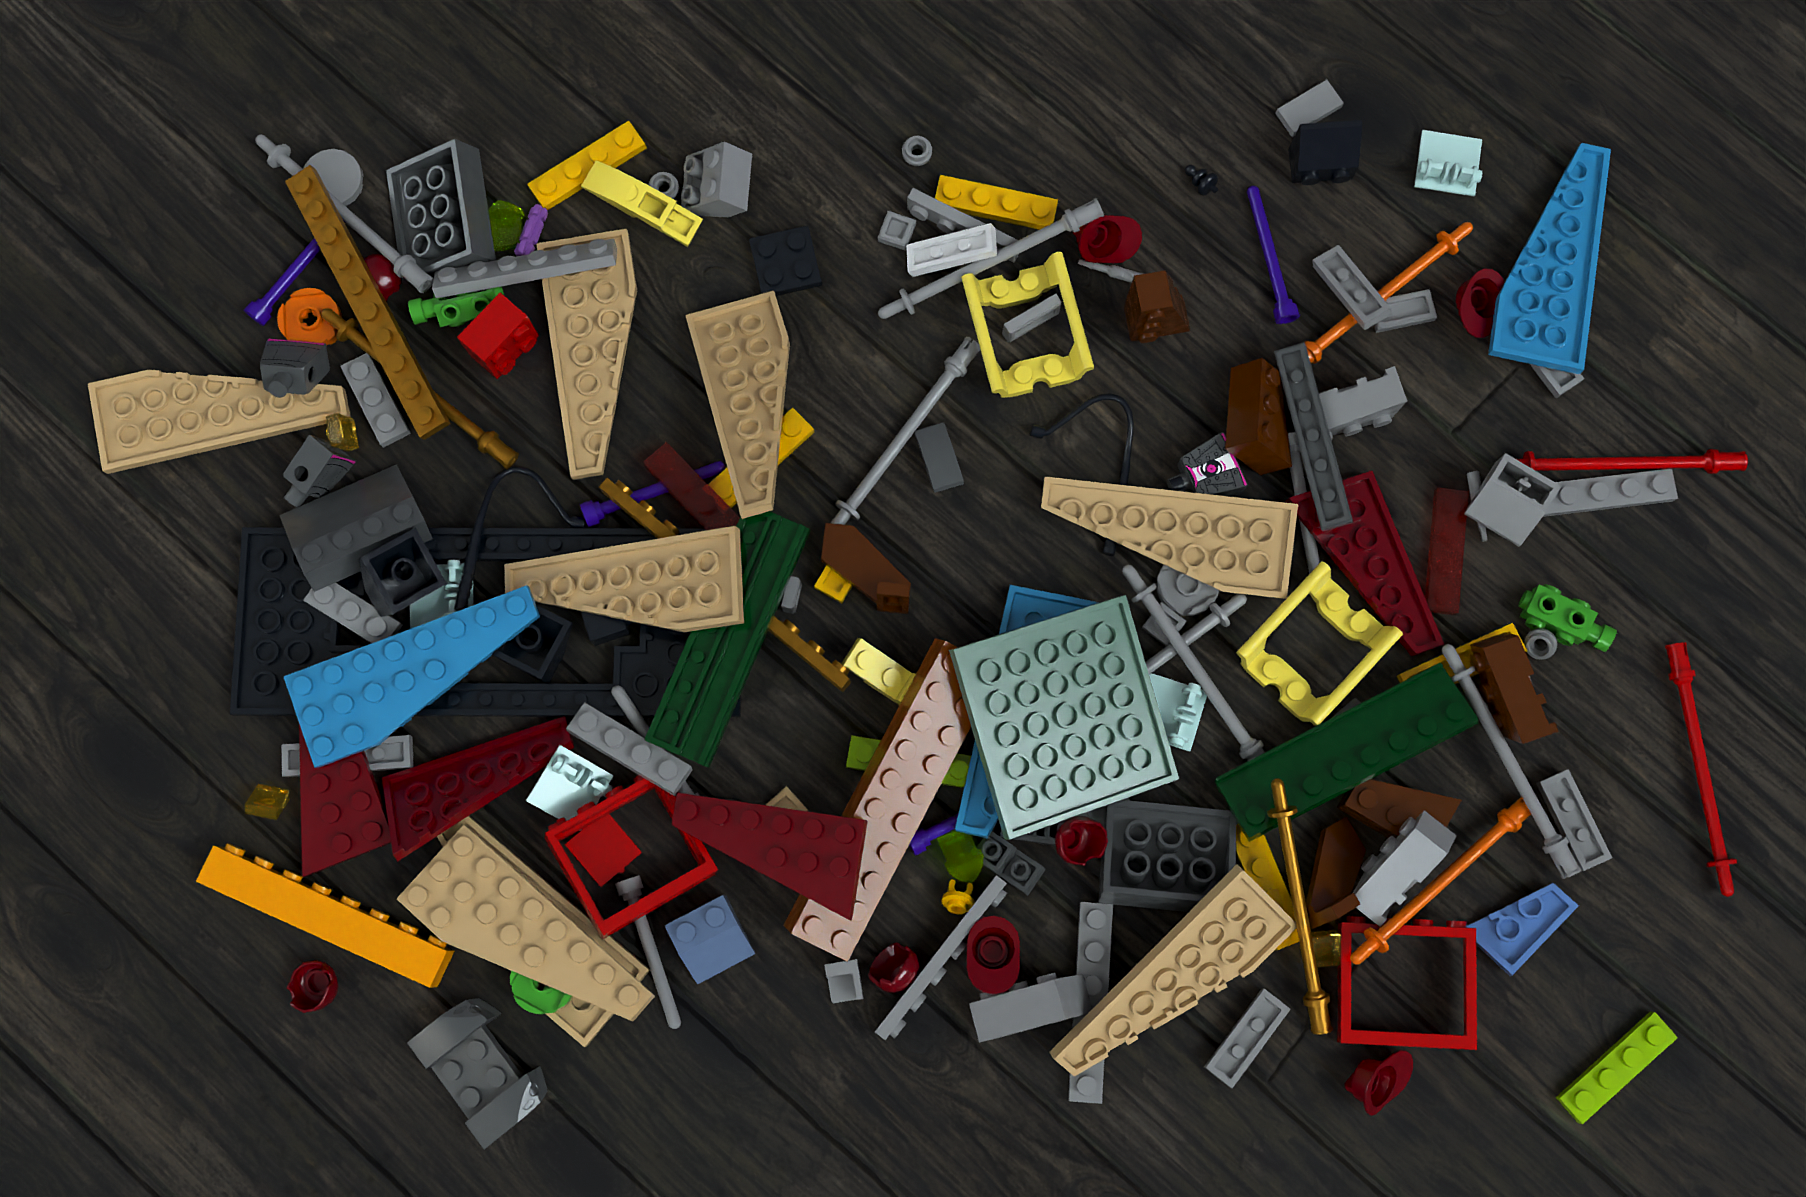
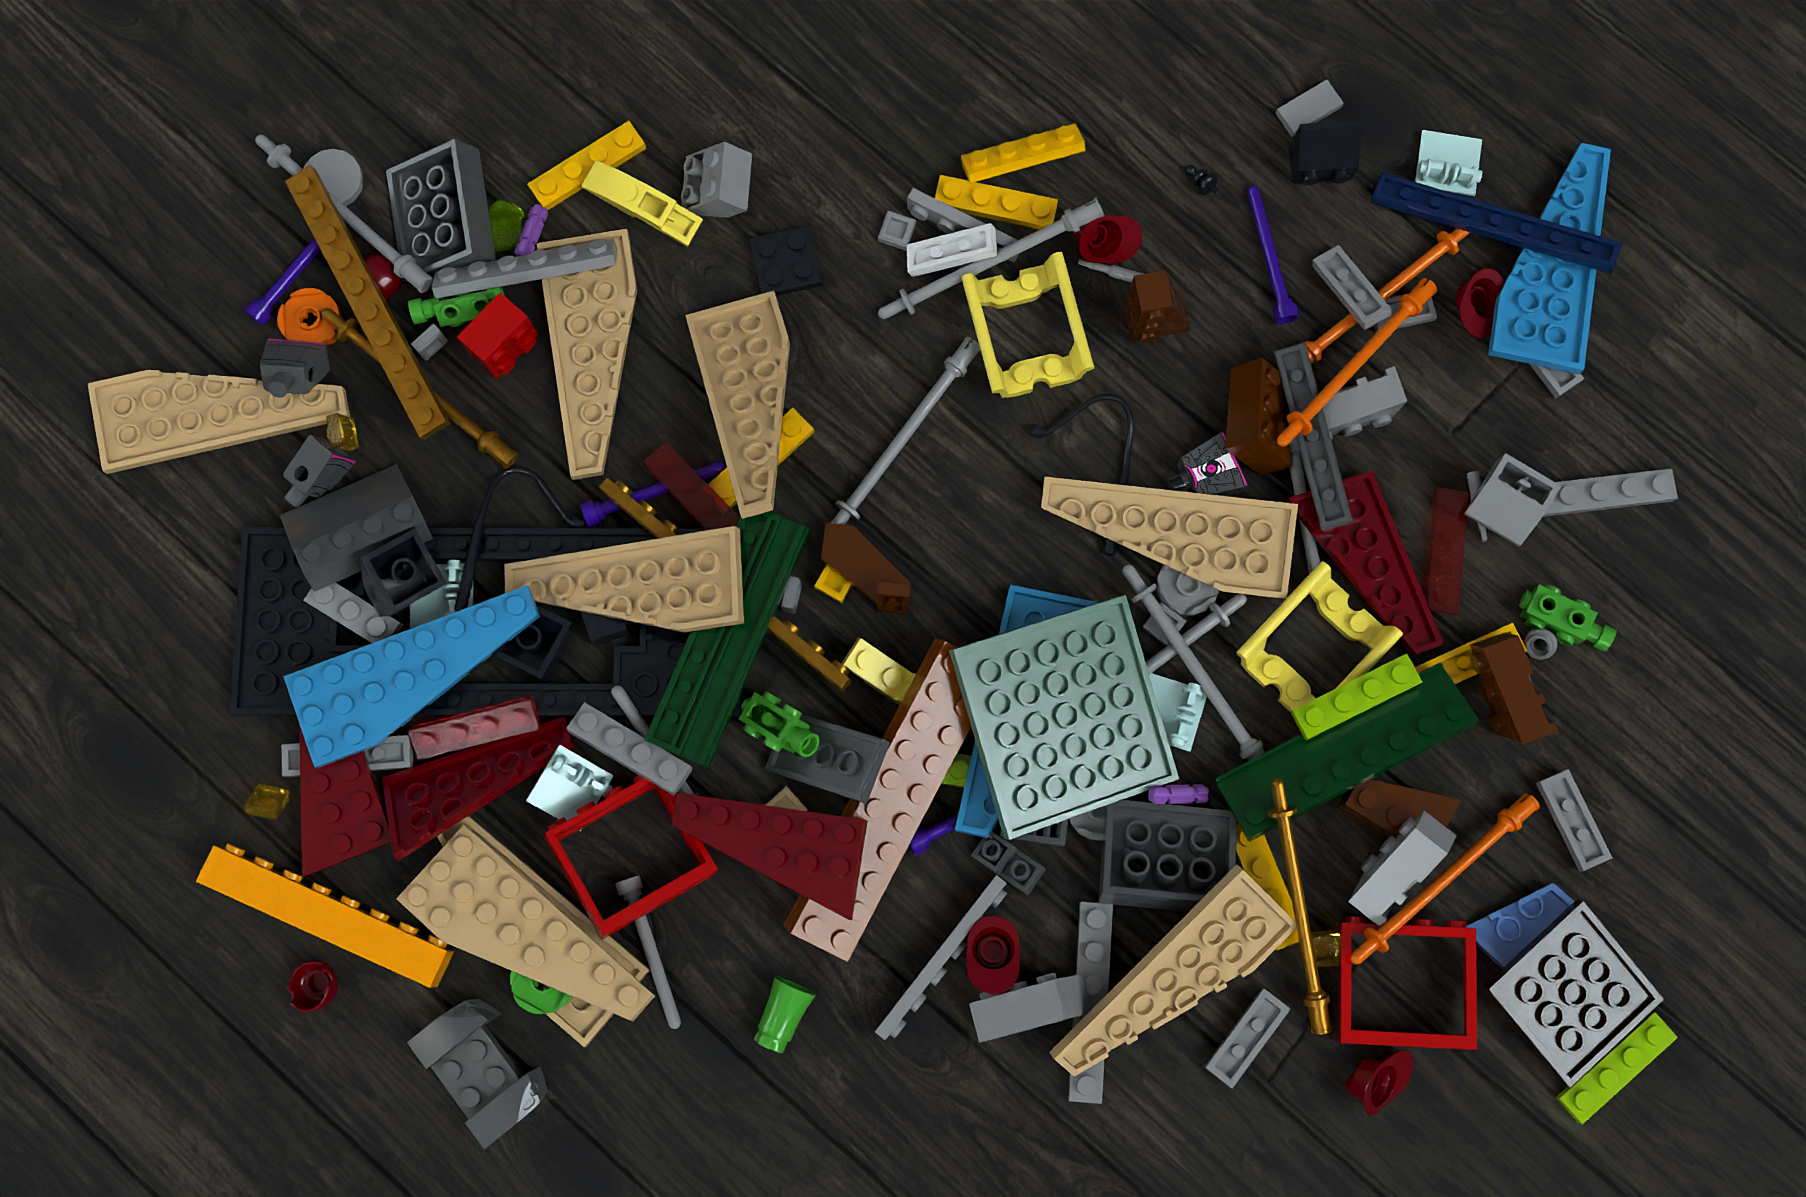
light grey plate [340,353,411,448] -> none
red piece [565,814,642,887] -> none
light grey plate [648,172,679,199] -> none
sand blue slope [665,895,756,984] -> none
light grey panel [825,959,864,1003] -> none
dark red hair [868,943,919,993] -> none
light grey plate [902,136,932,166] -> none
dark grey slope [914,422,964,493] -> none
clear neon green tile [937,831,983,883] -> none
yellow plate [942,879,974,915] -> none
light grey tile [1002,294,1062,342] -> none
dark red hair [1055,816,1108,866] -> none
reddish brown piece [1295,817,1366,930] -> none
light grey bar [1442,644,1582,879] -> none
red bar [1517,449,1748,474] -> none
red bar [1665,642,1737,897] -> none
none -> clear red plate [408,696,542,760]
none -> light grey tile [411,324,448,361]
none -> bright green brick [739,691,819,757]
none -> bright green plant [754,976,816,1053]
none -> dark grey tile [765,715,890,804]
none -> yellow plate [961,123,1085,183]
none -> medium lavender axle [1148,784,1209,804]
none -> orange bar [1277,278,1437,447]
none -> lime plate [1290,653,1423,741]
none -> dark blue tile [1371,173,1623,274]
none -> plate [1483,899,1664,1088]

